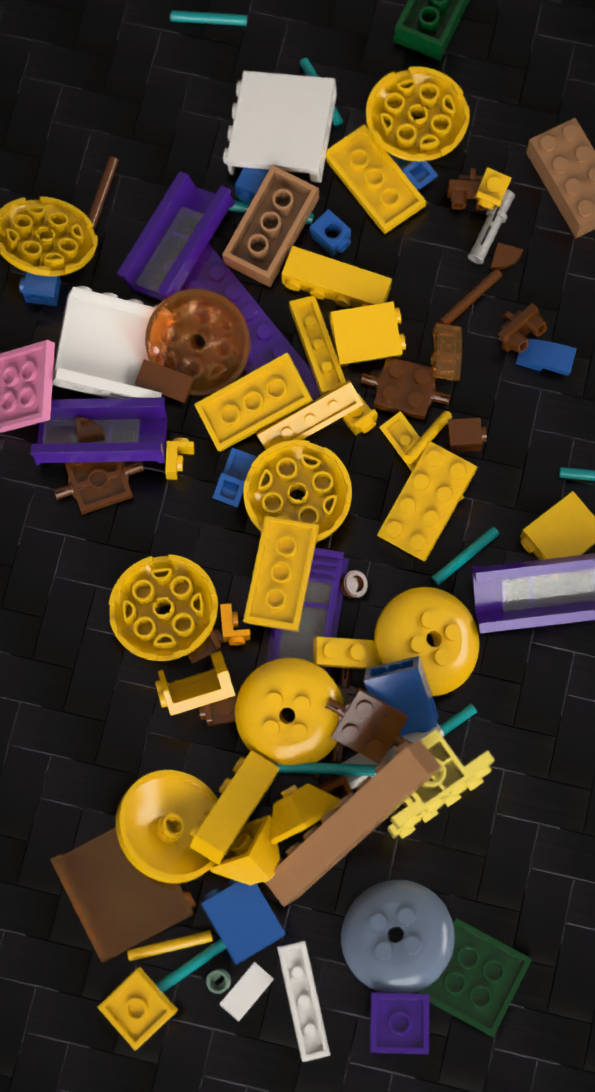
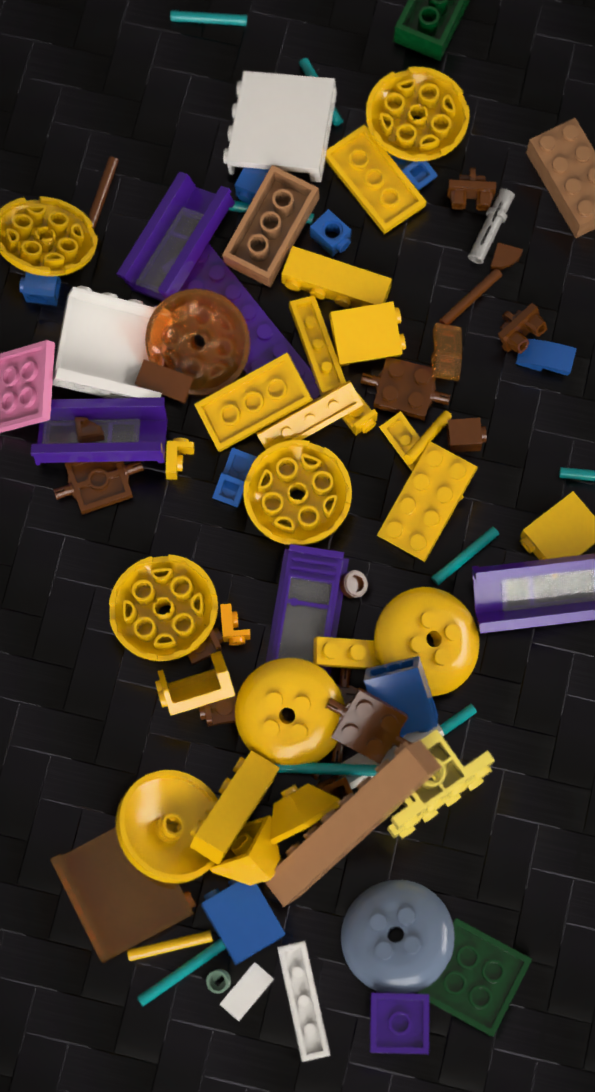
yellow tile [98,967,178,1050] -> none
yellow tile [243,516,319,632] -> none
yellow bracket [474,168,511,210] -> none

